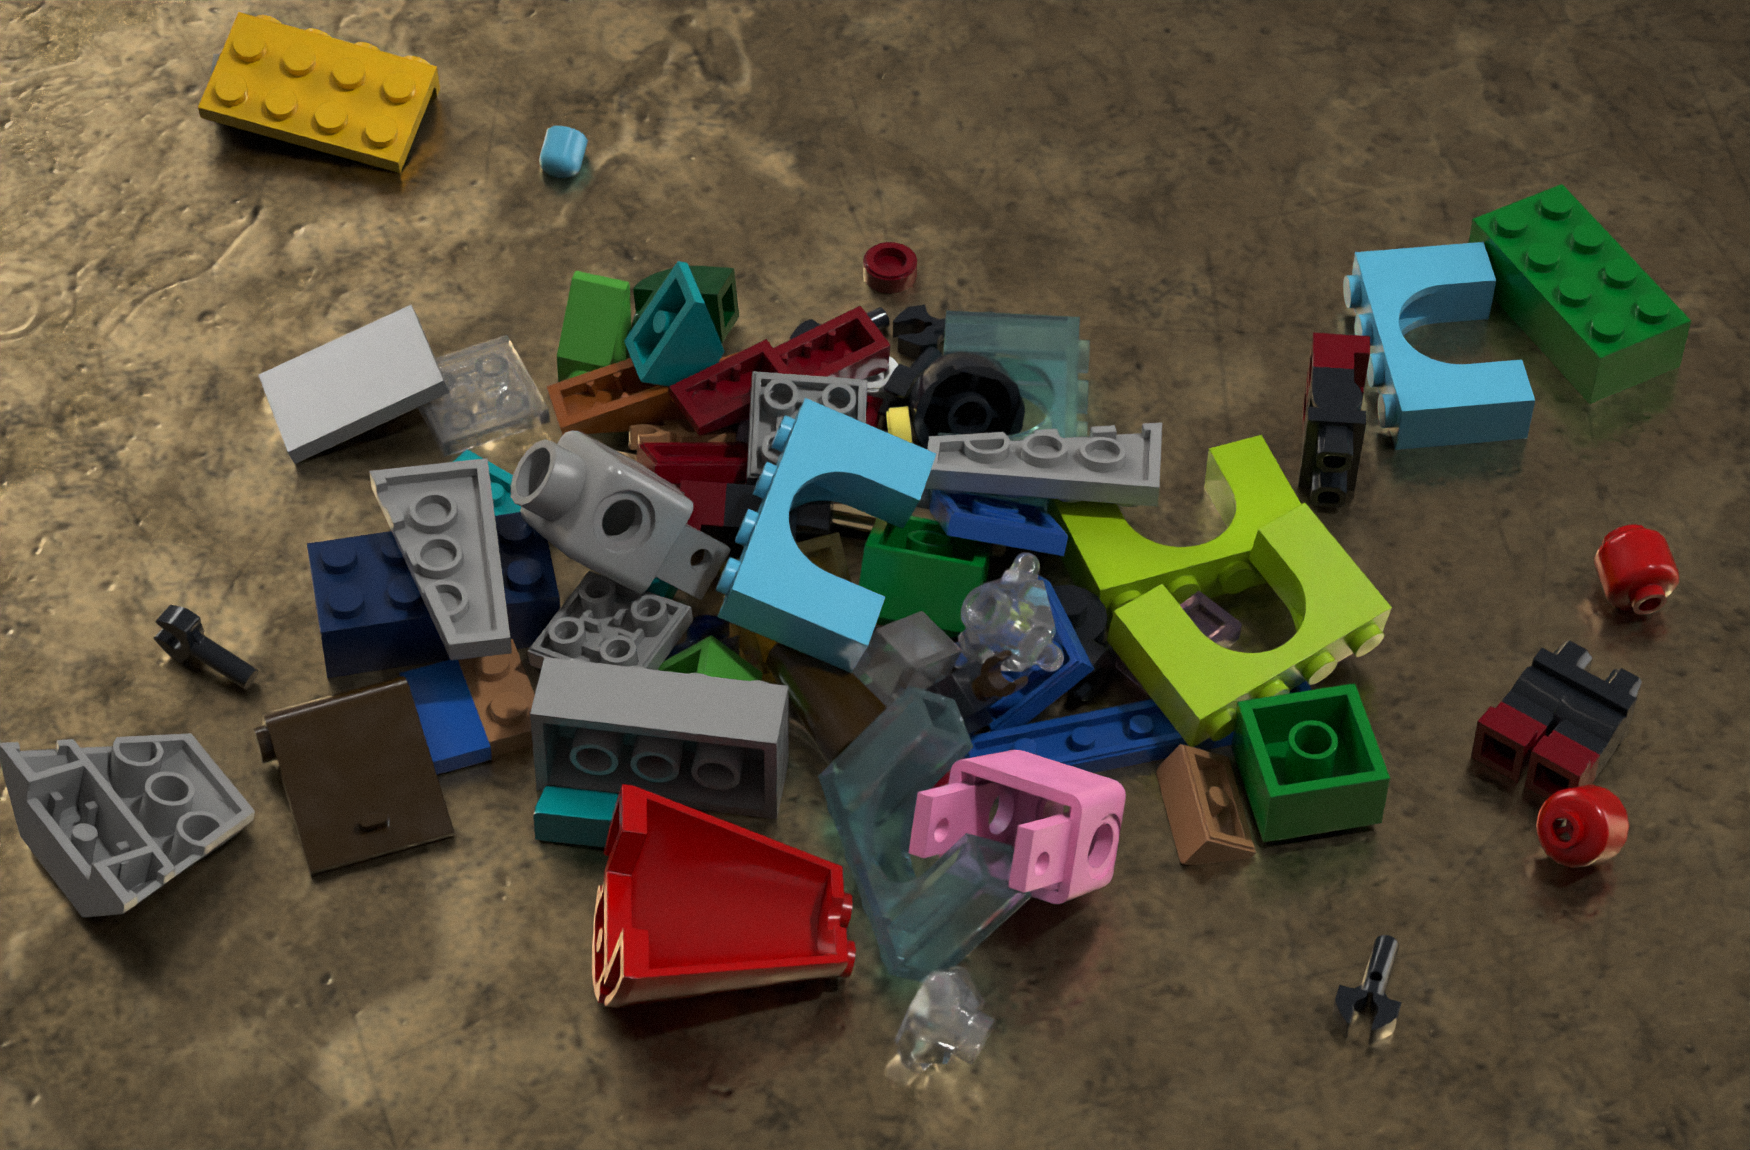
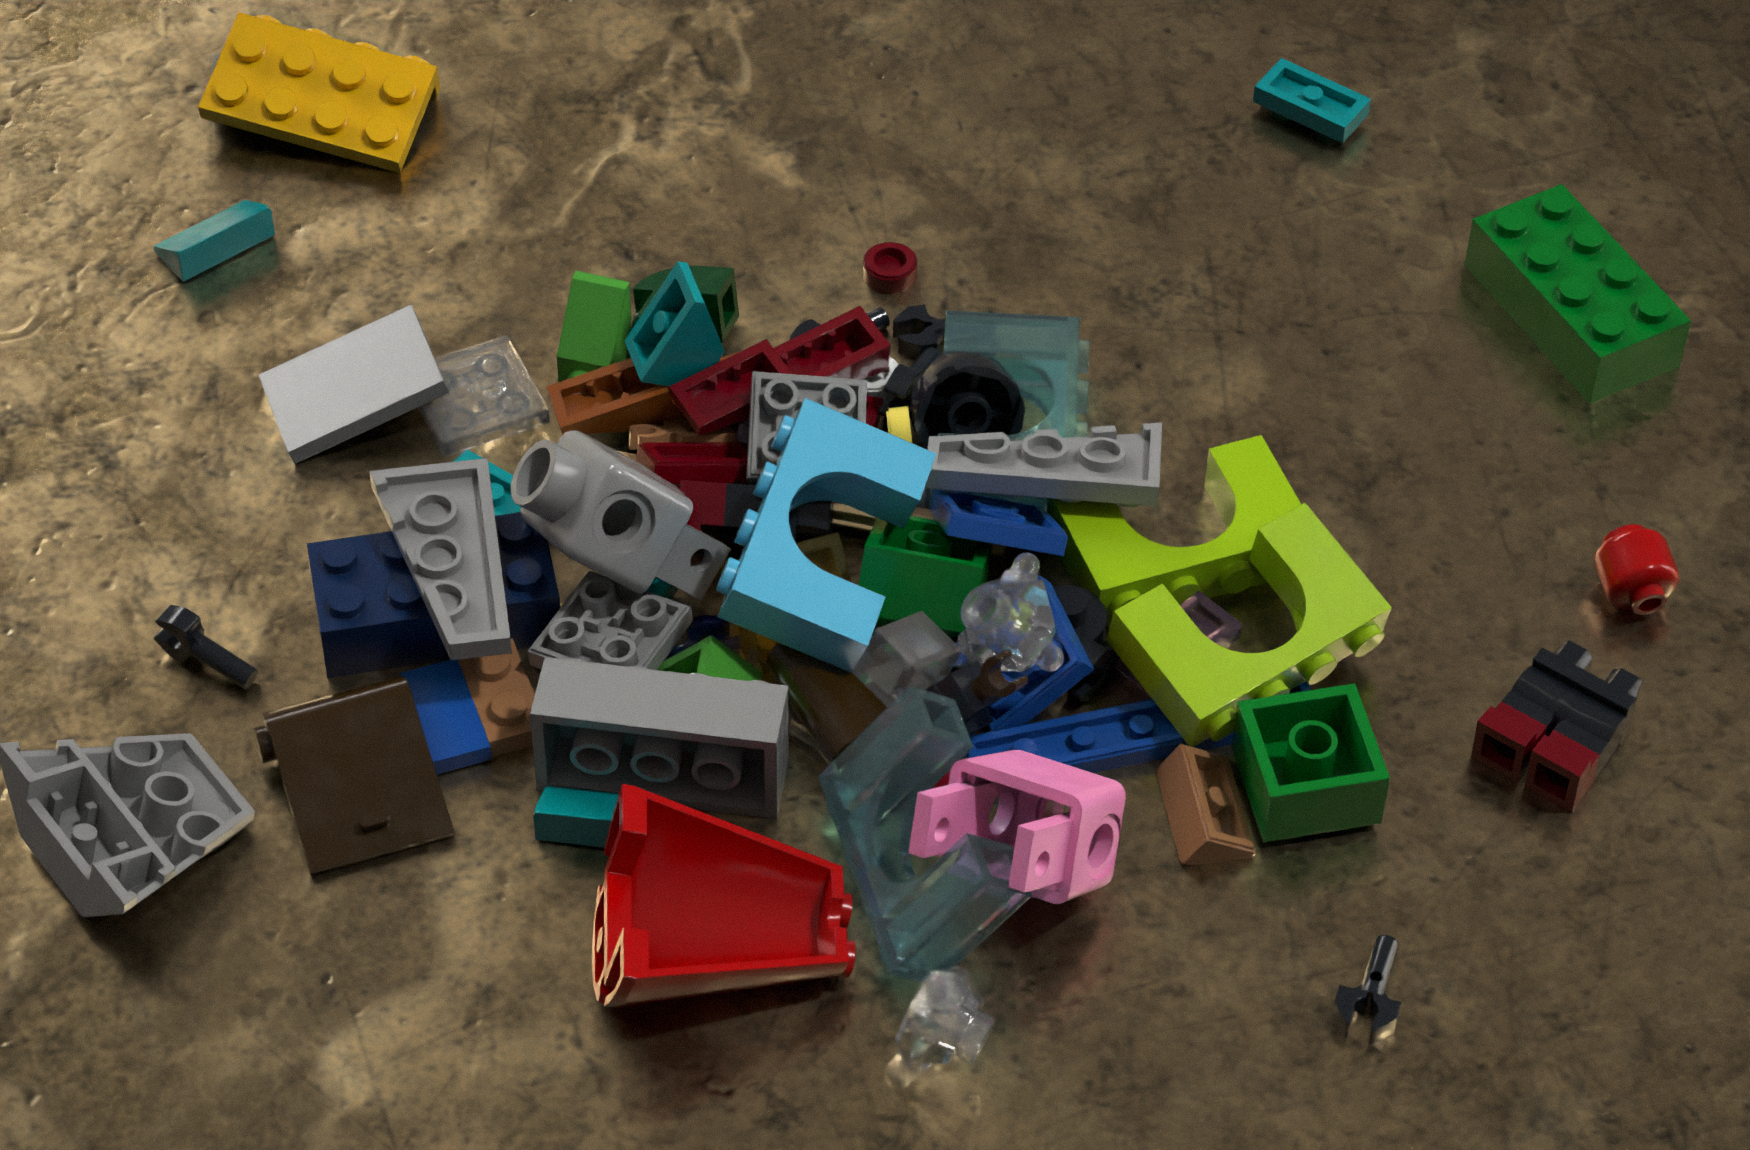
medium azure piece [539,126,588,178] -> none
black hips [1298,332,1370,508] -> none
medium azure arch [1343,242,1535,450] -> none
red head [1536,784,1629,868] -> none
none -> teal slope [153,200,275,282]
none -> teal plate [1253,58,1371,143]

